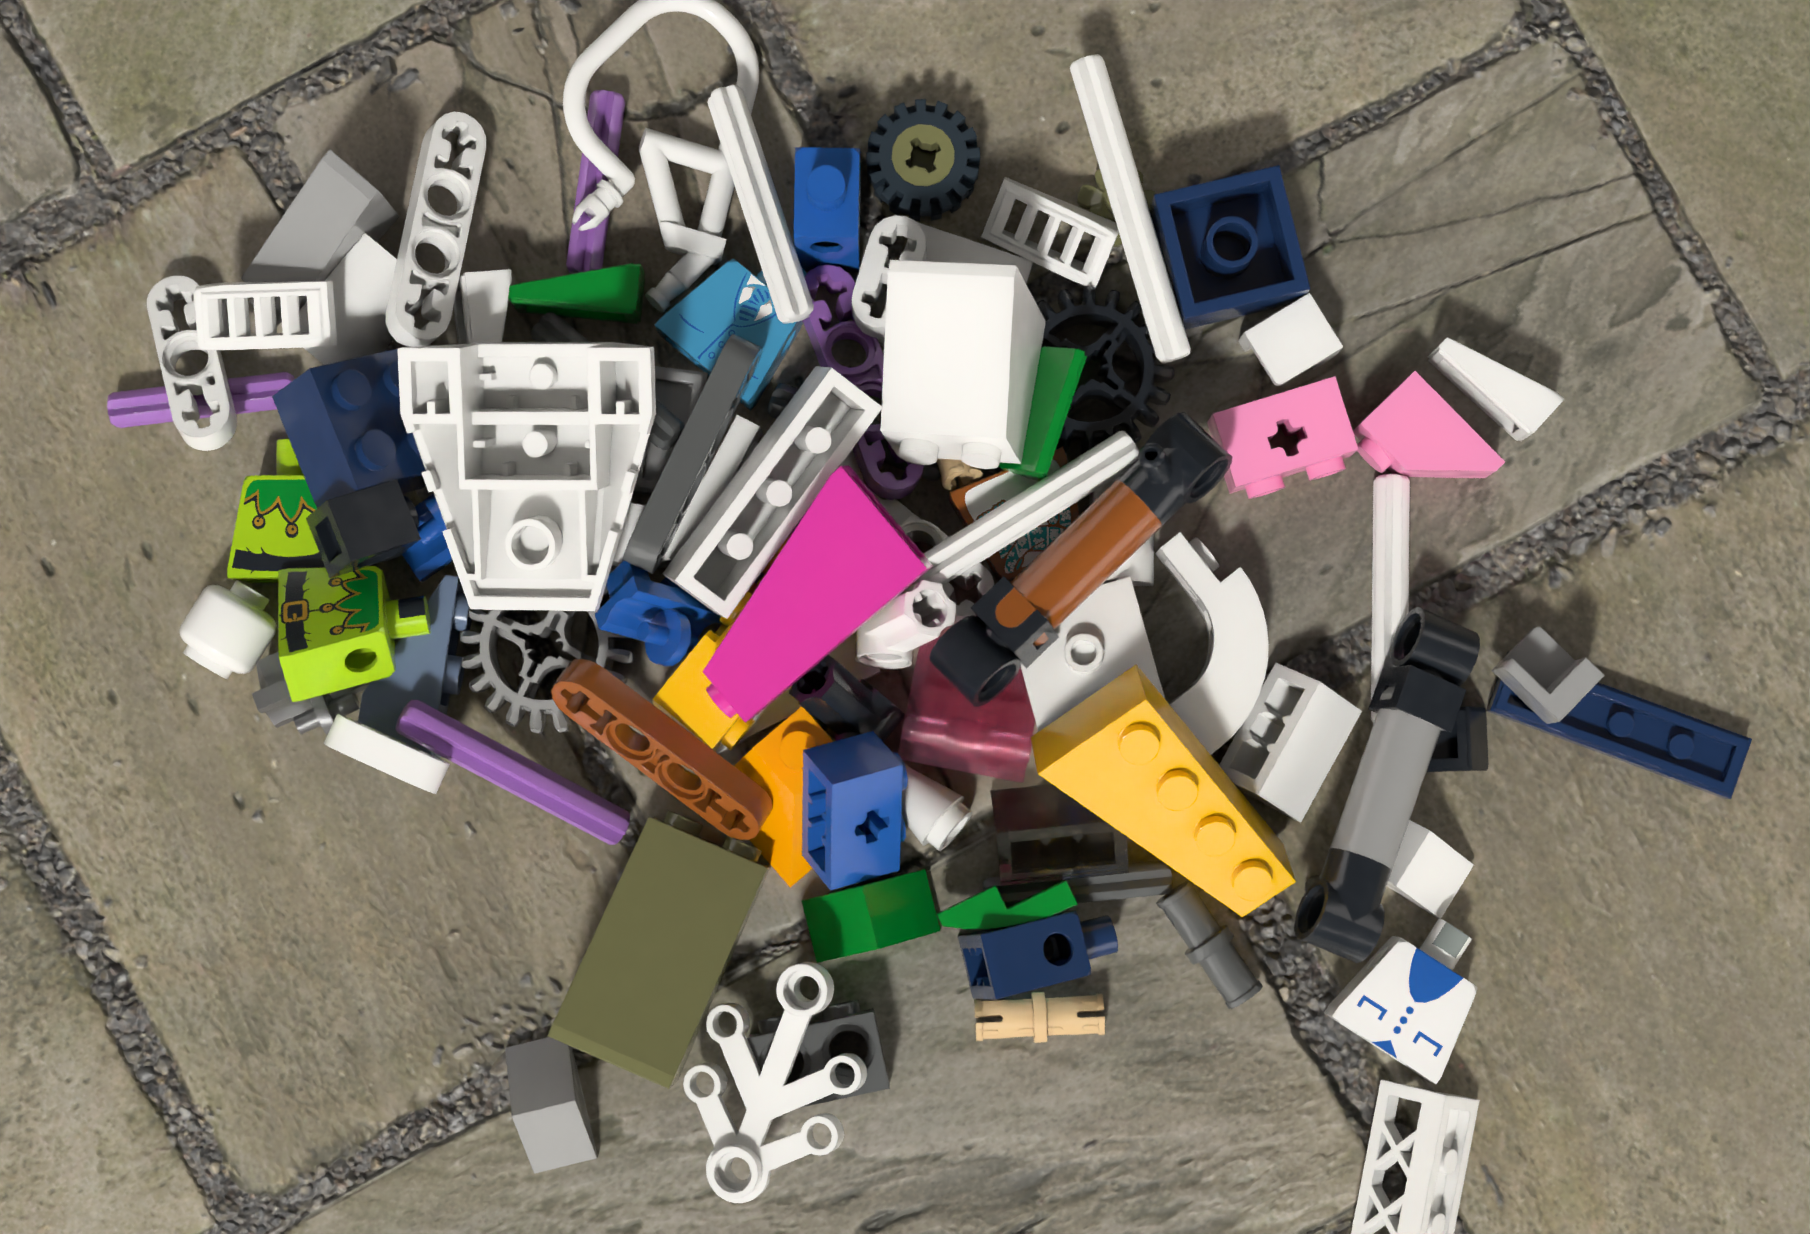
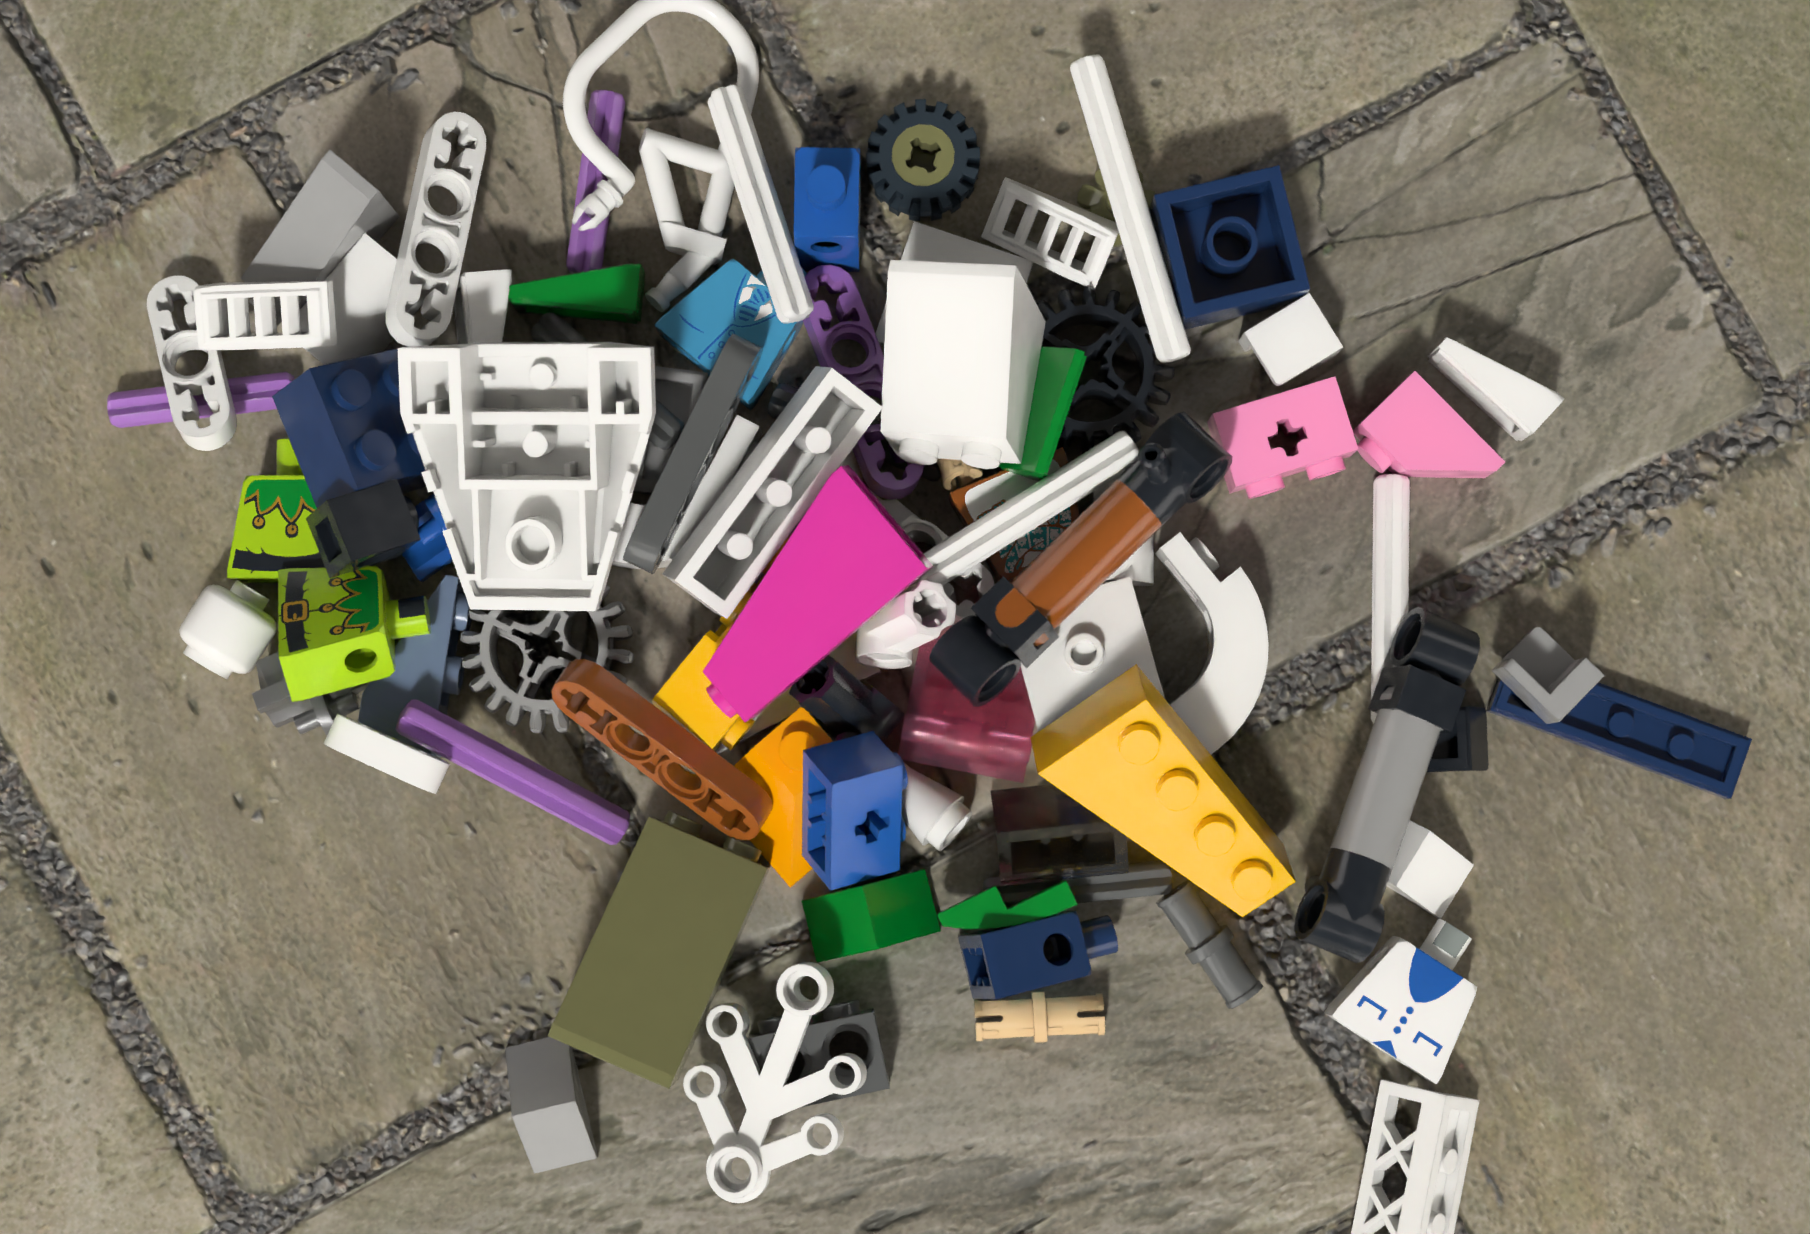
blue hips [595,561,721,667] -> none
white beam [852,215,927,338] -> none
white brick [1219,663,1362,823] -> none

